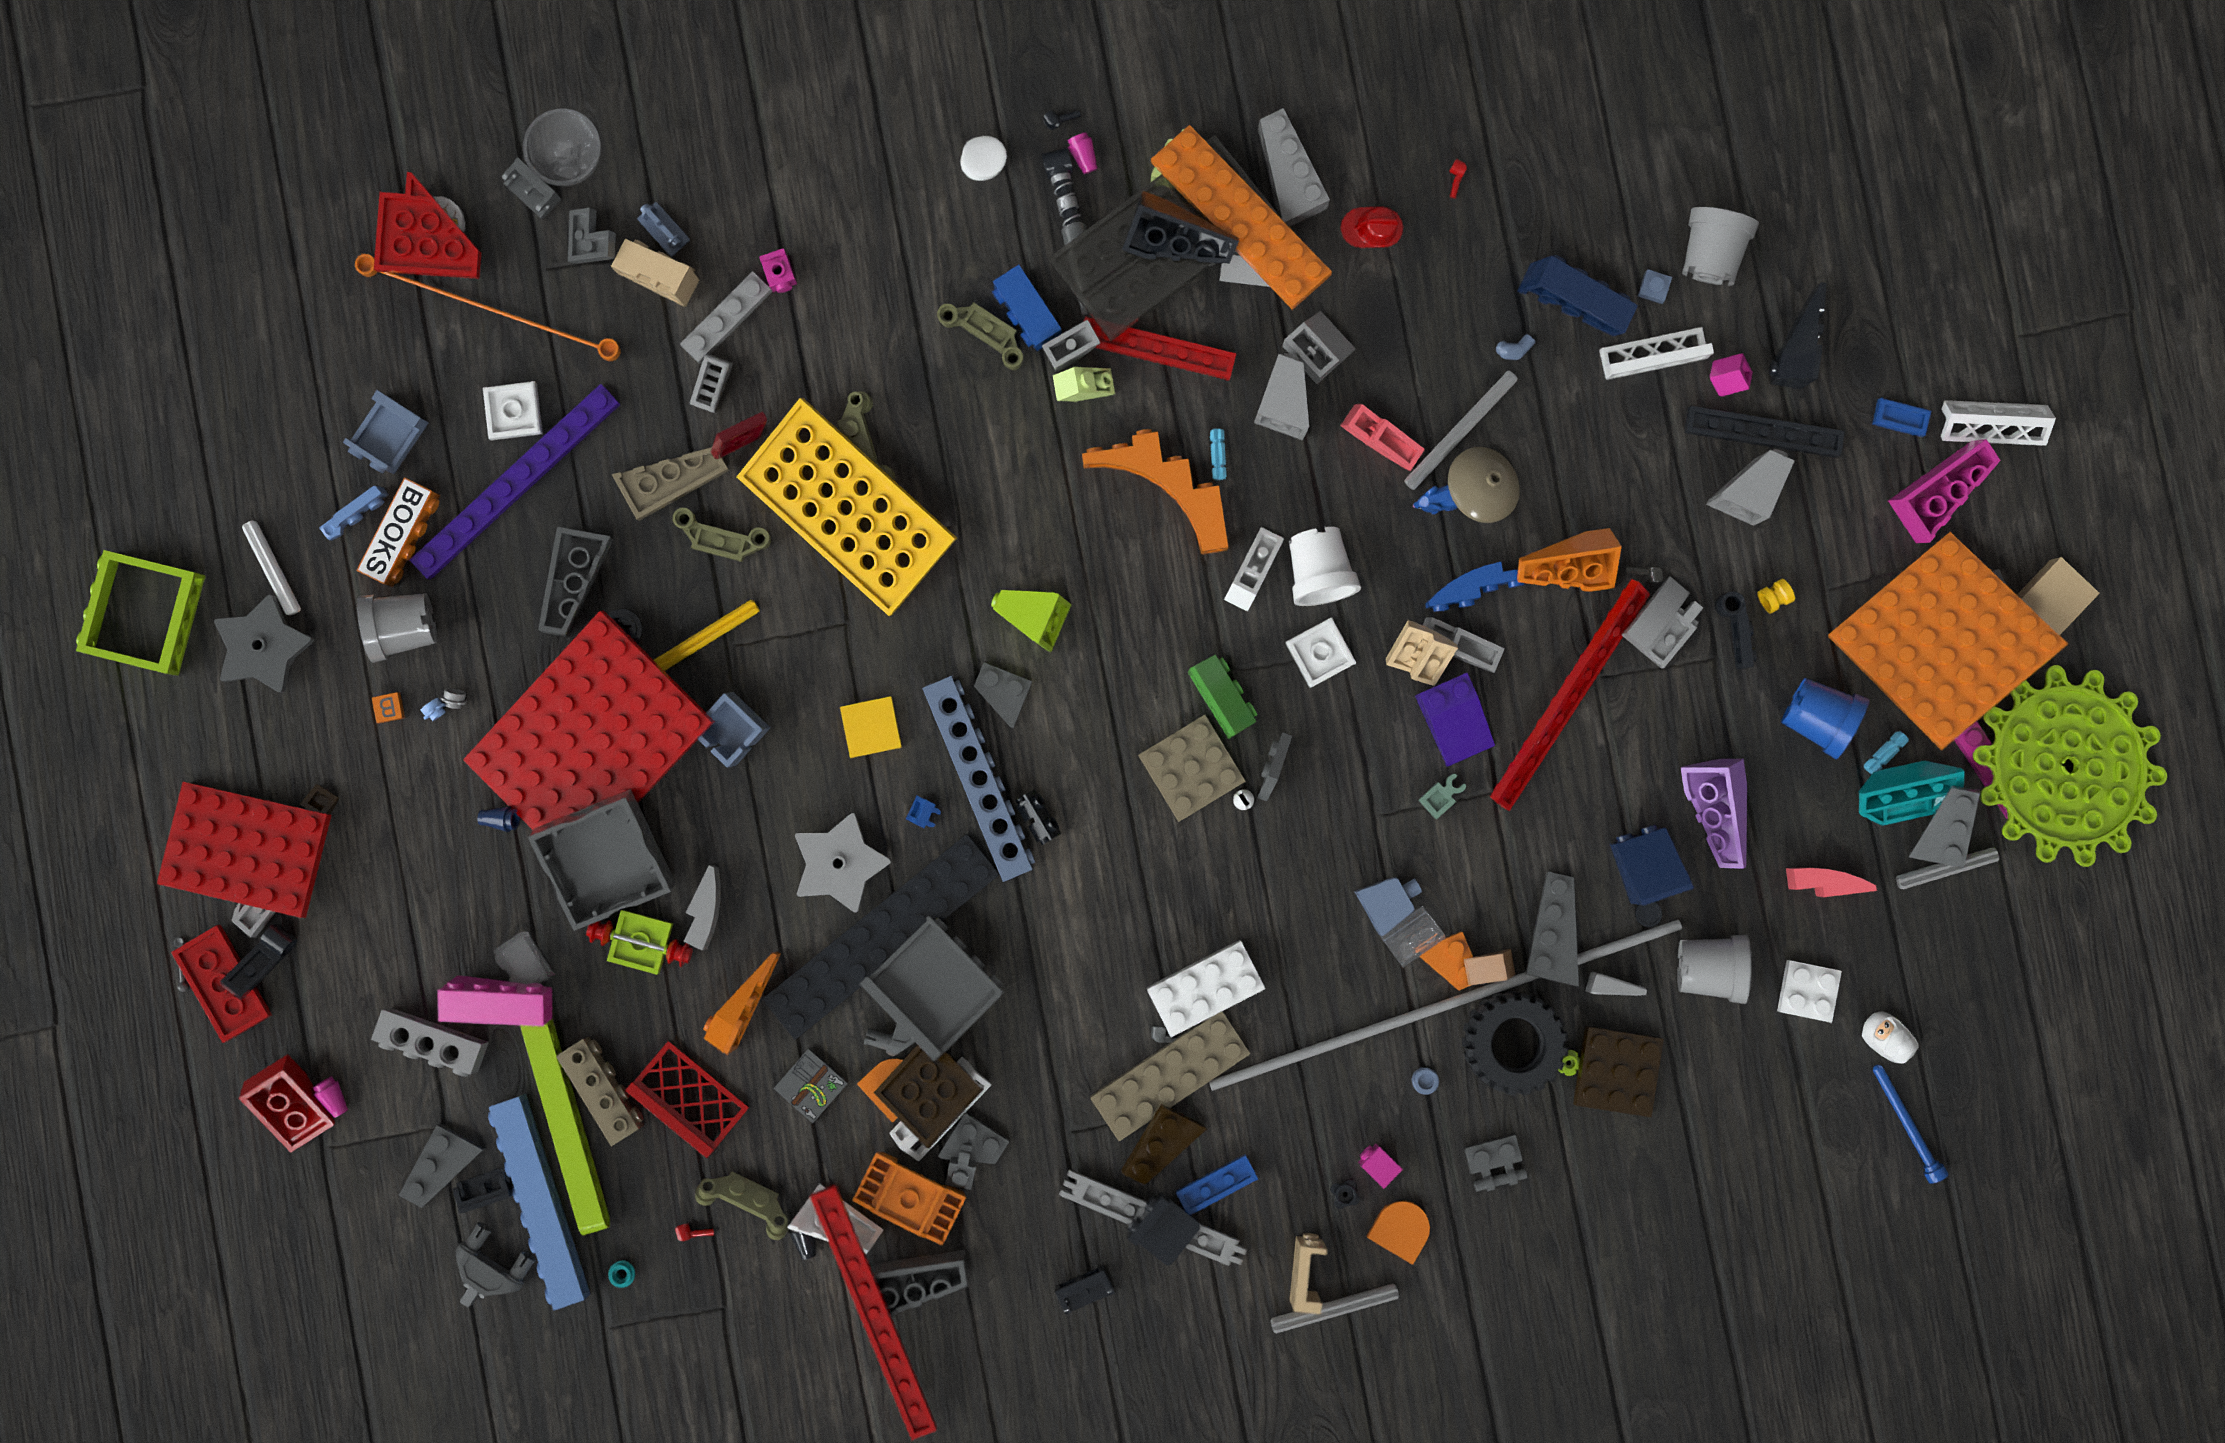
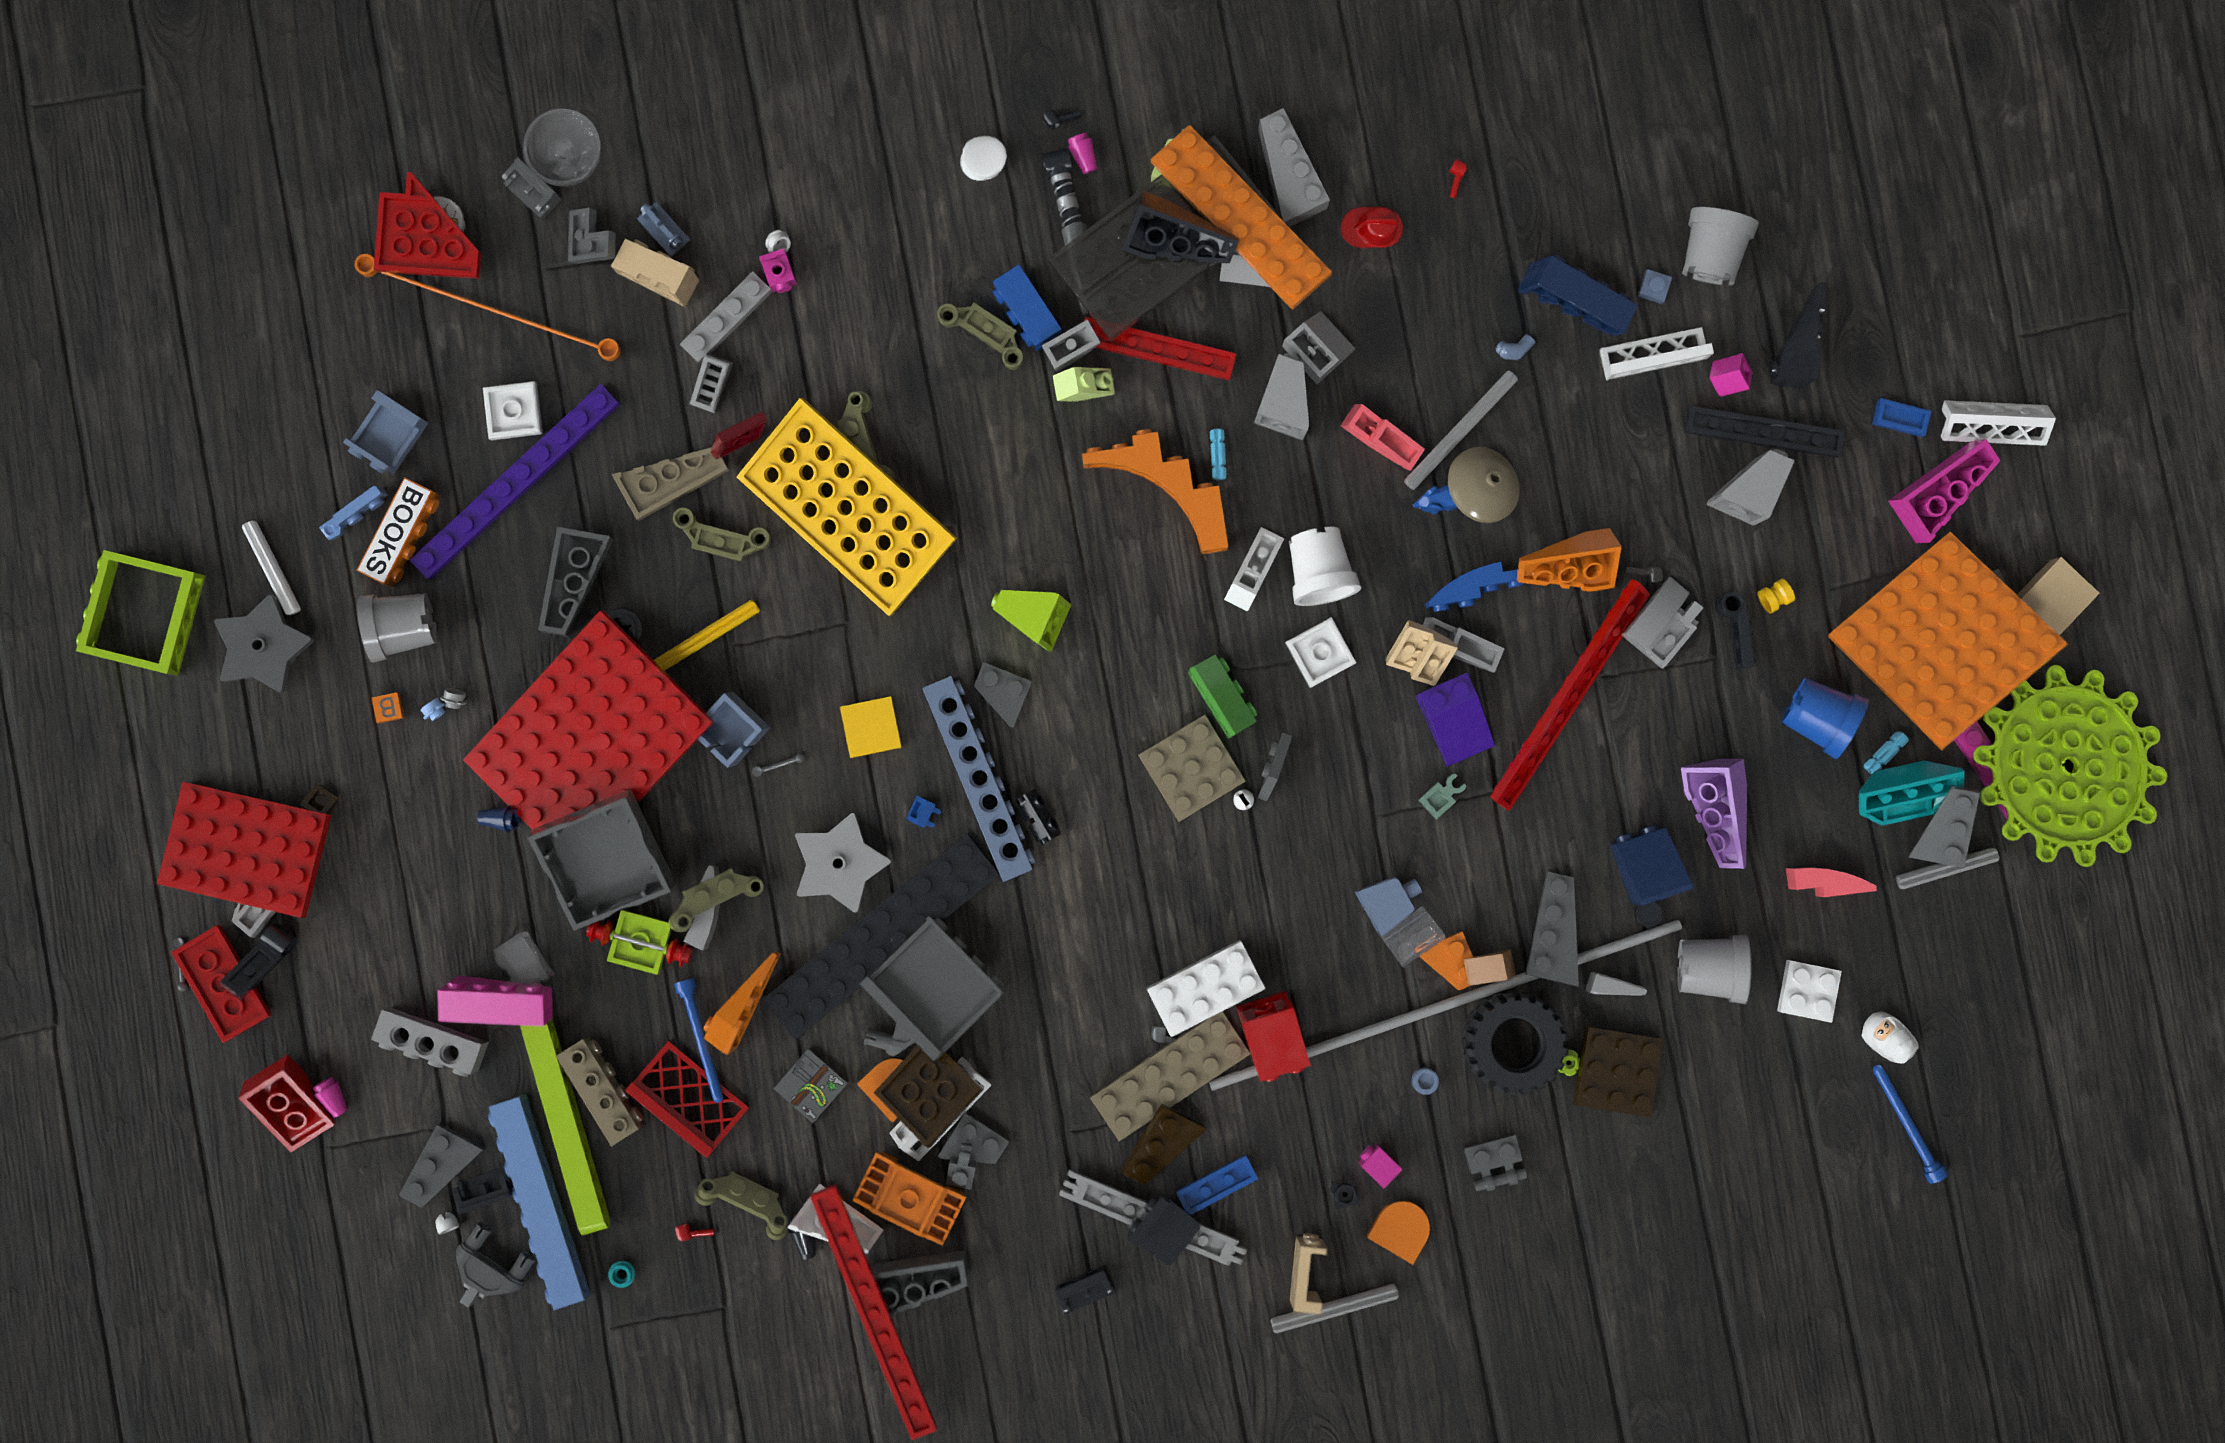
none -> white hinge [435,1212,459,1235]
none -> olive plate [669,869,764,932]
none -> blue piece [674,978,723,1103]
none -> dark grey hinge [752,753,805,777]
none -> white plate [765,230,790,253]
none -> red slope [1236,991,1311,1081]

